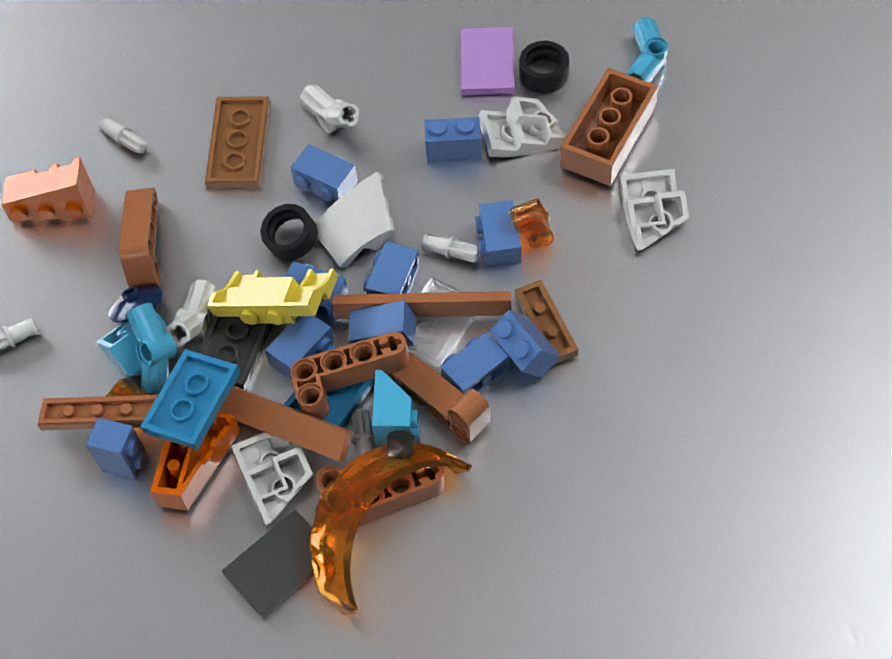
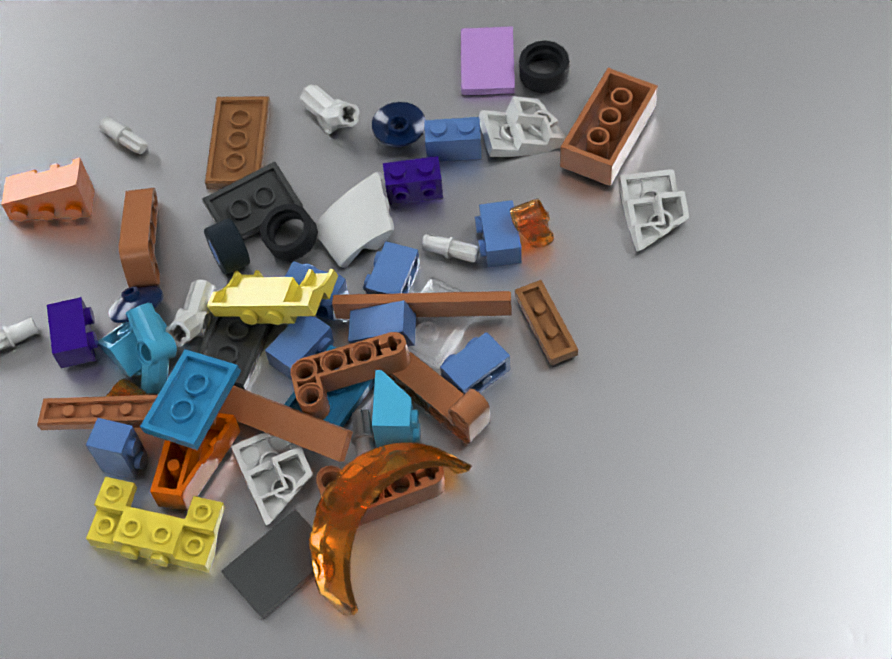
medium blue brick [290,144,358,202] -> none
clear smoke bush [386,430,415,459] -> none
medium blue brick [489,309,561,378] -> none
medium azure piece [626,17,668,83] -> none
none -> dark purple brick [46,297,98,368]
none -> light yellow bracket [86,477,225,572]
none -> dark grey tile [202,161,303,240]
none -> black wheel [204,218,250,274]
none -> dark blue dish [372,102,425,147]
none -> dark purple brick [383,156,443,205]

